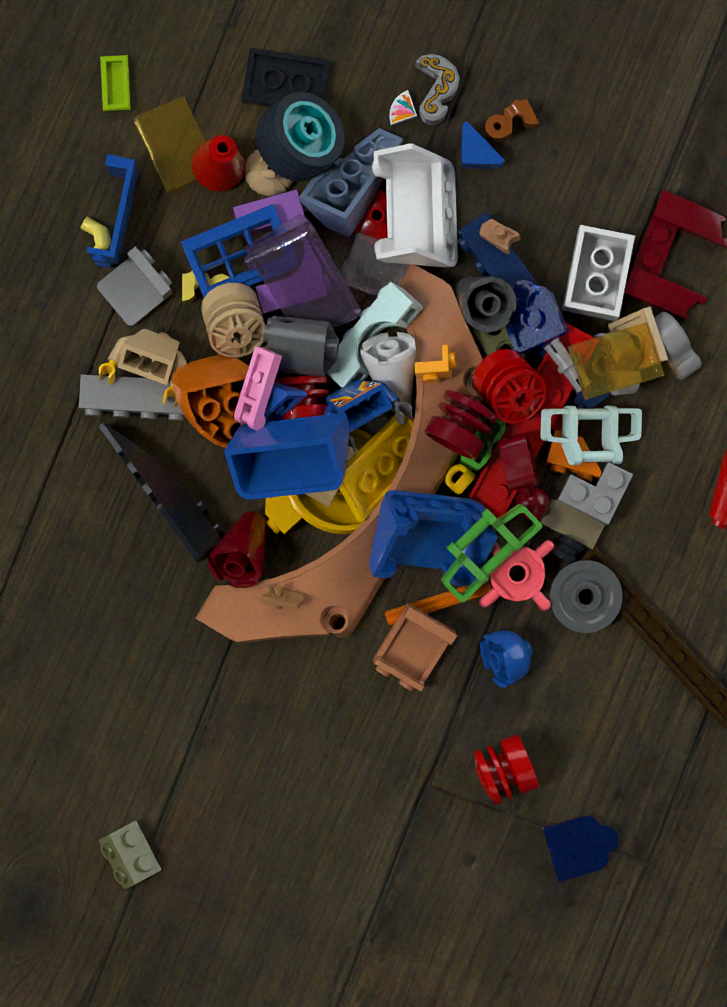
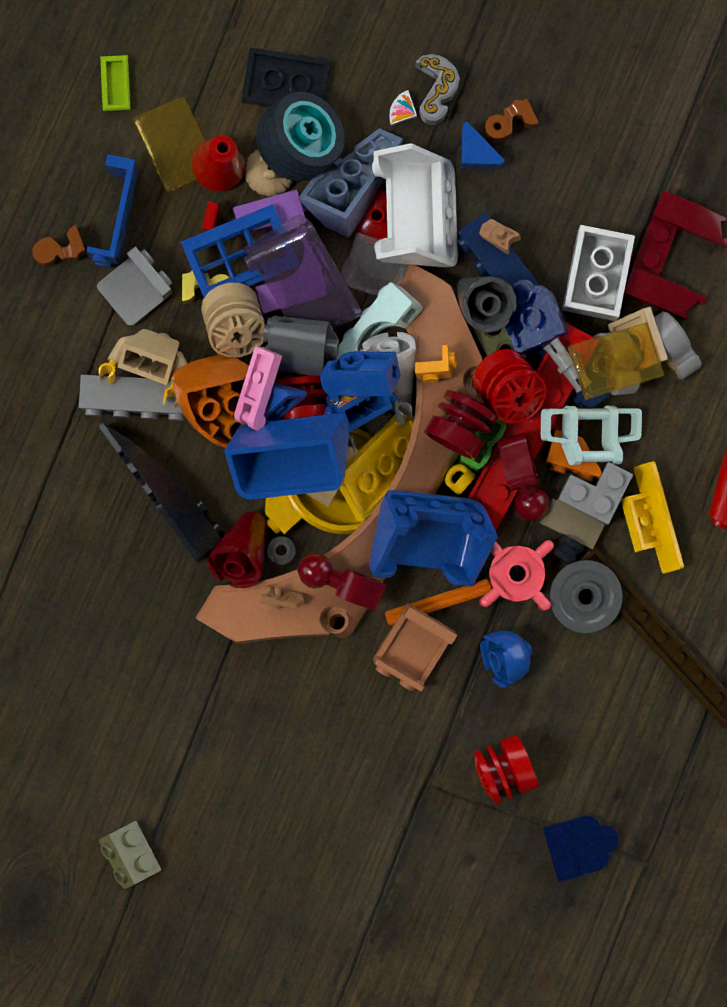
light yellow arm [81,217,112,251] -> none
bright green bar [441,504,542,602] -> none
none -> dark orange leg [32,224,87,267]
none -> red tile [202,201,220,232]
none -> clear brick [267,537,296,566]
none -> dark red beam [297,553,387,611]
none -> blue piece [320,351,401,401]
none -> yellow bracket [621,461,684,574]

